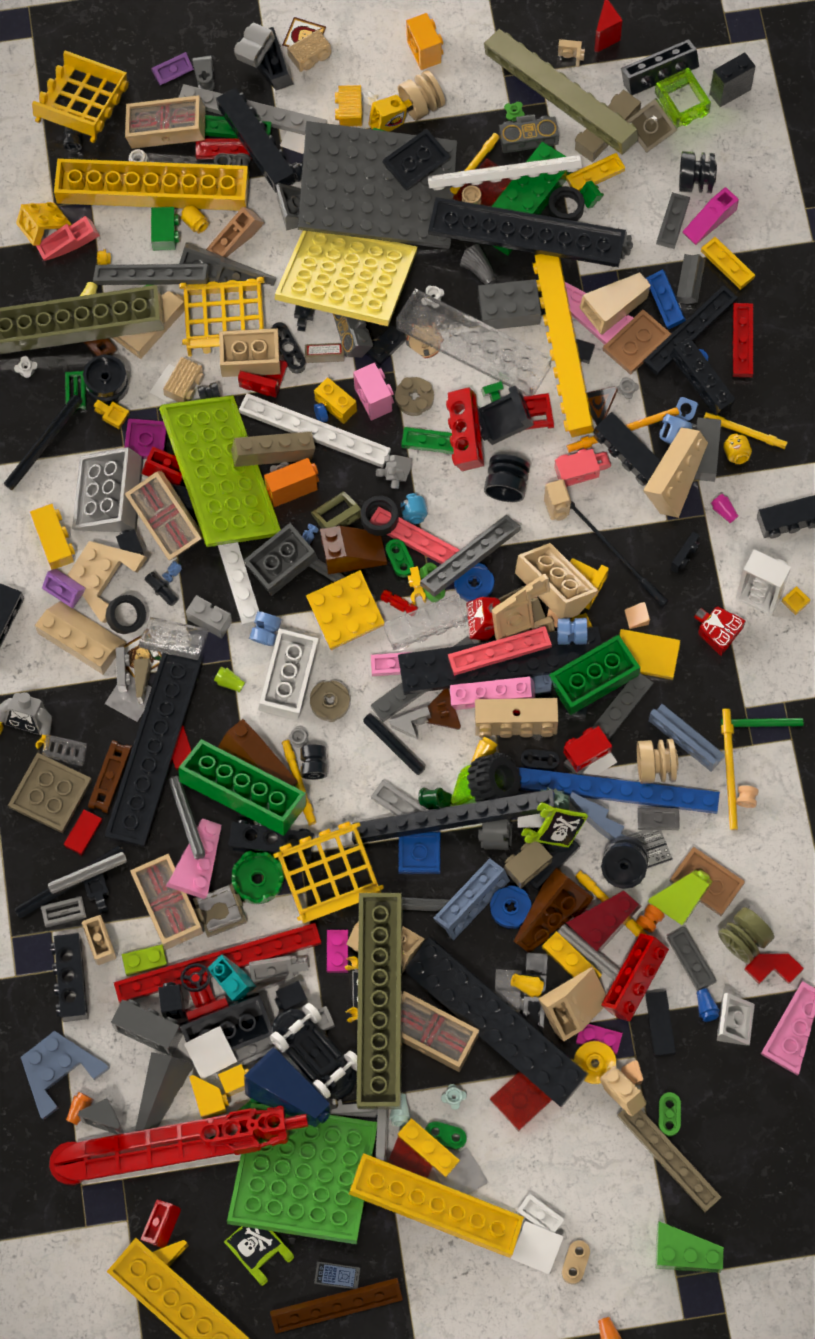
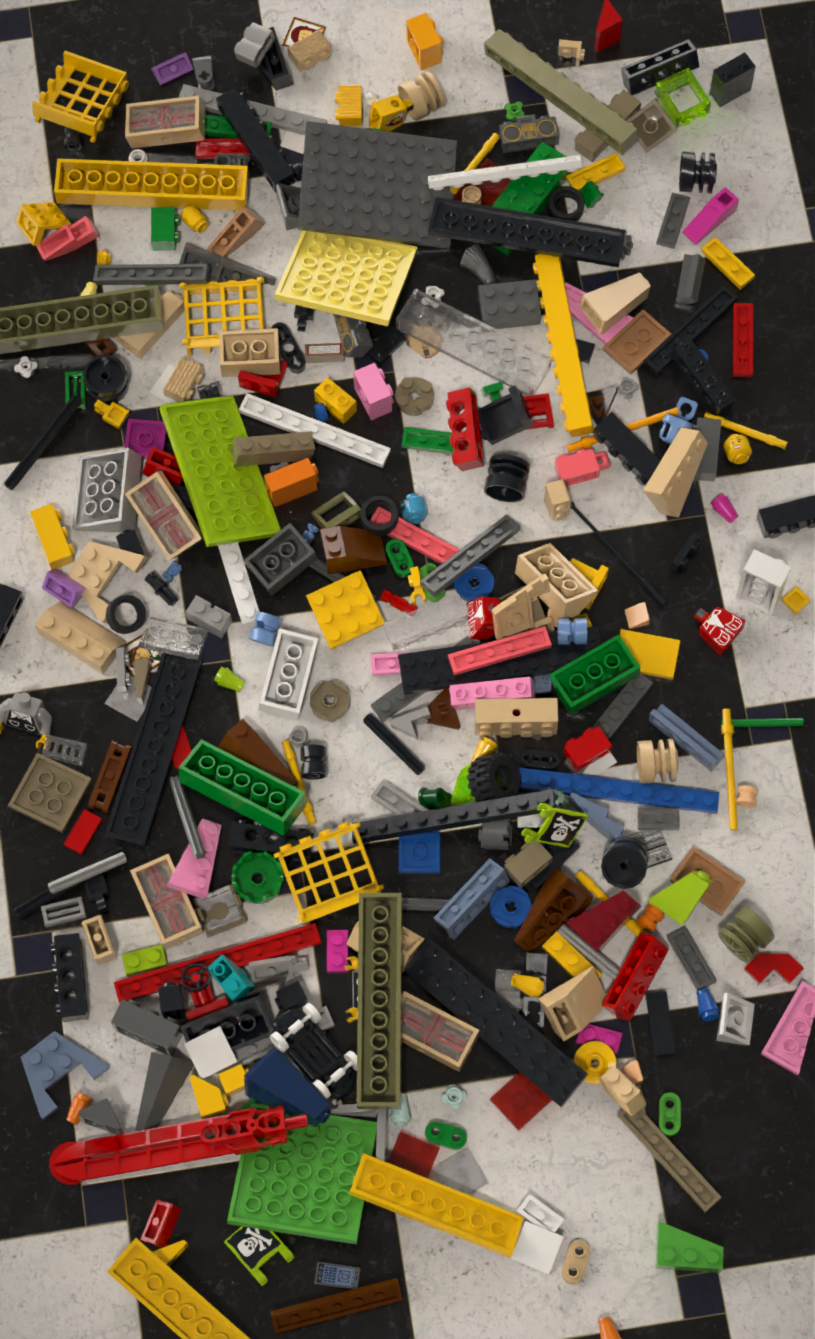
light grey piece [376,455,412,489] -> none
black plate [382,128,451,191] -> none
yellow plate [397,1118,460,1178] -> none
blue plate [646,269,686,329] -> none

